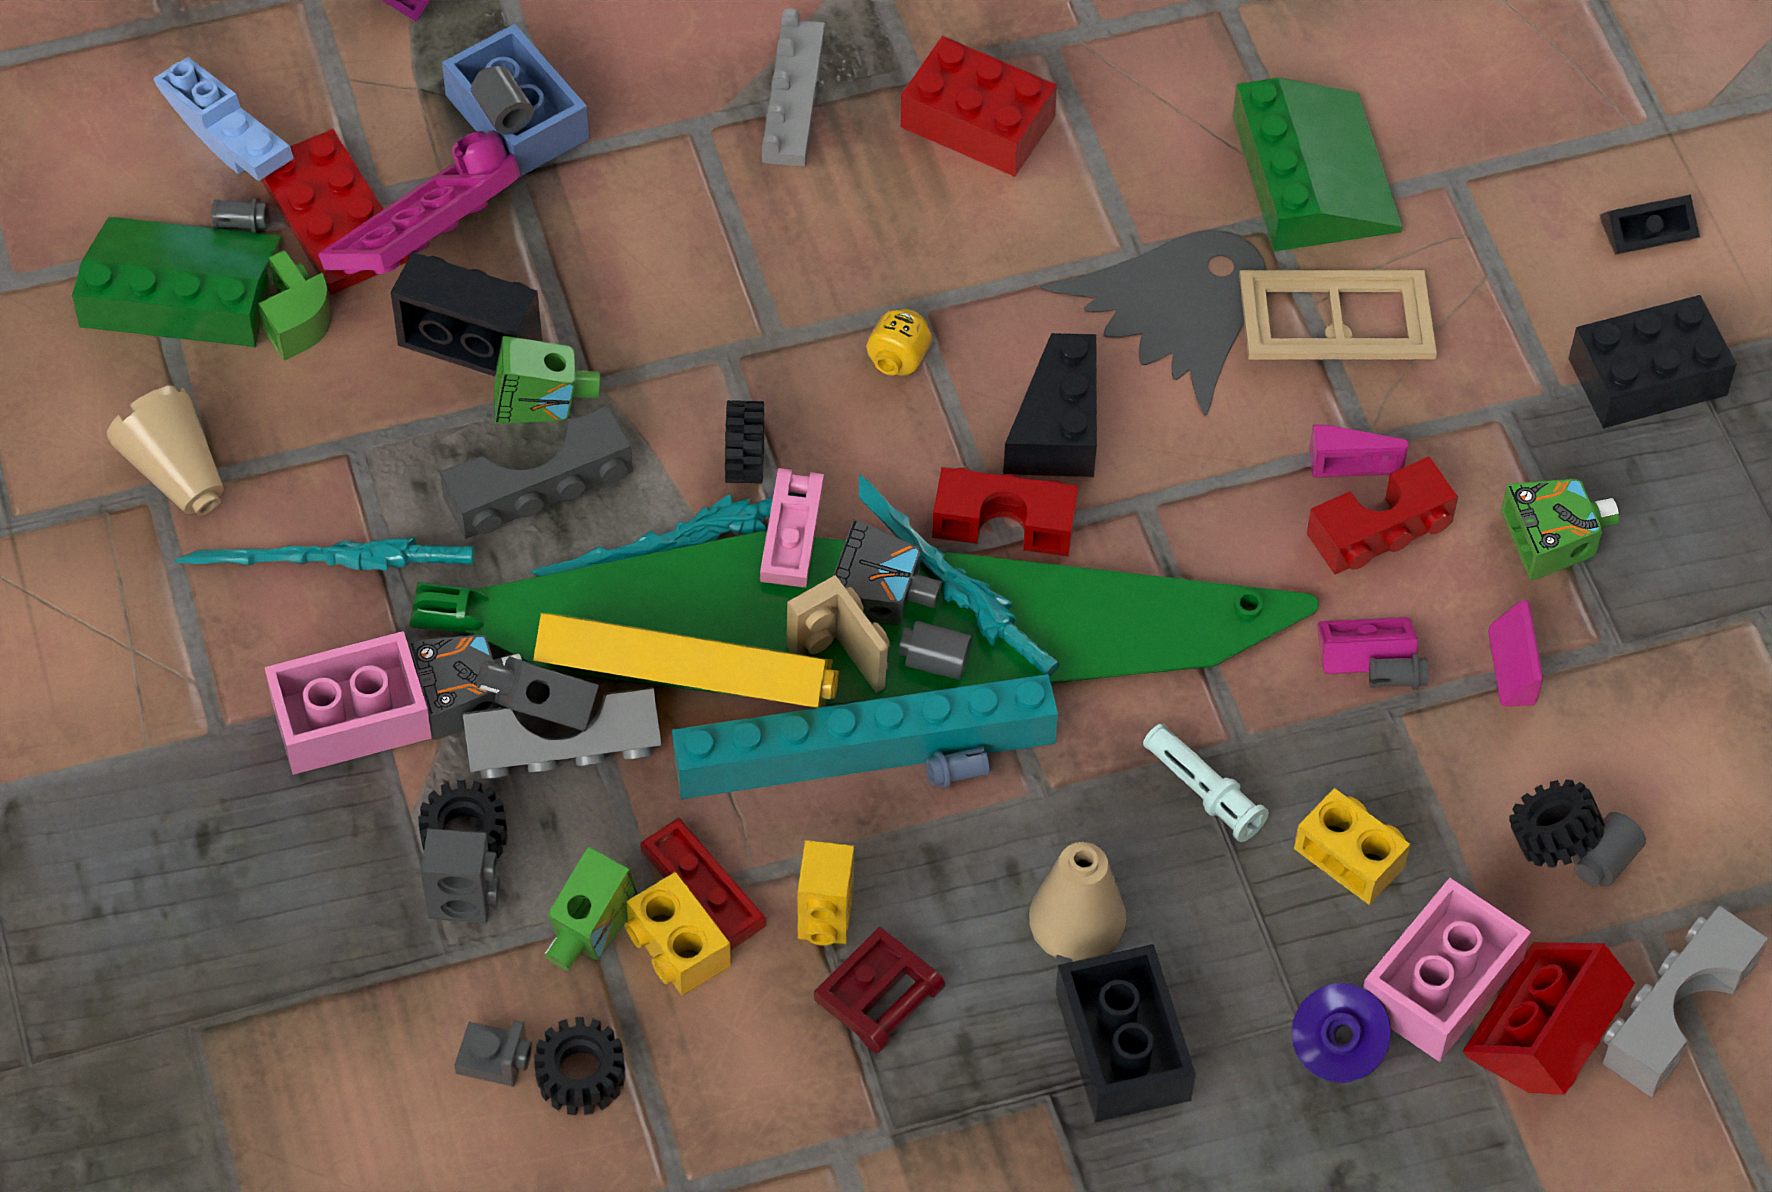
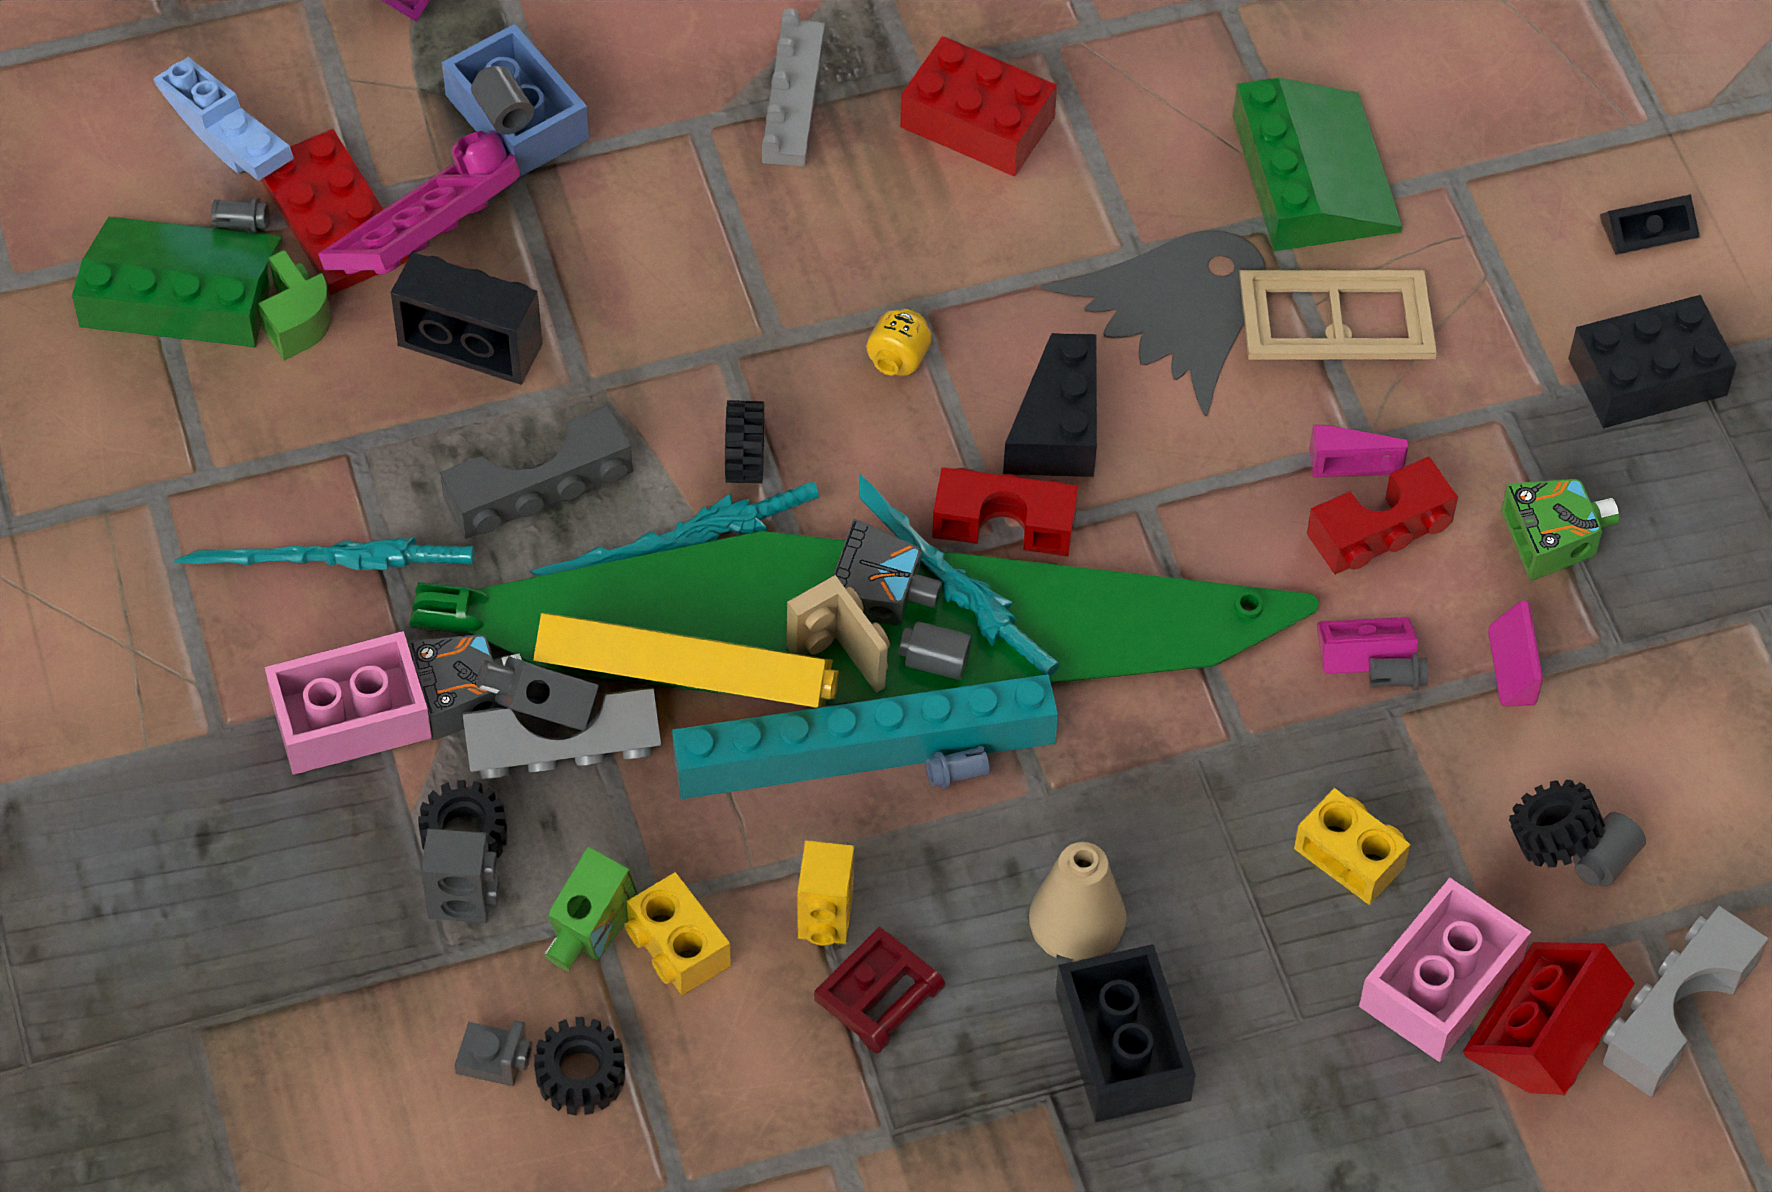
tan cone [107,385,224,516] -> none
bright green torso [493,336,600,424] -> none
red tile [640,817,767,950] -> none
bright pink plate [760,468,825,588] -> none
light aqua pin [1143,723,1269,842] -> none
dark purple dish [1292,983,1391,1083] -> none

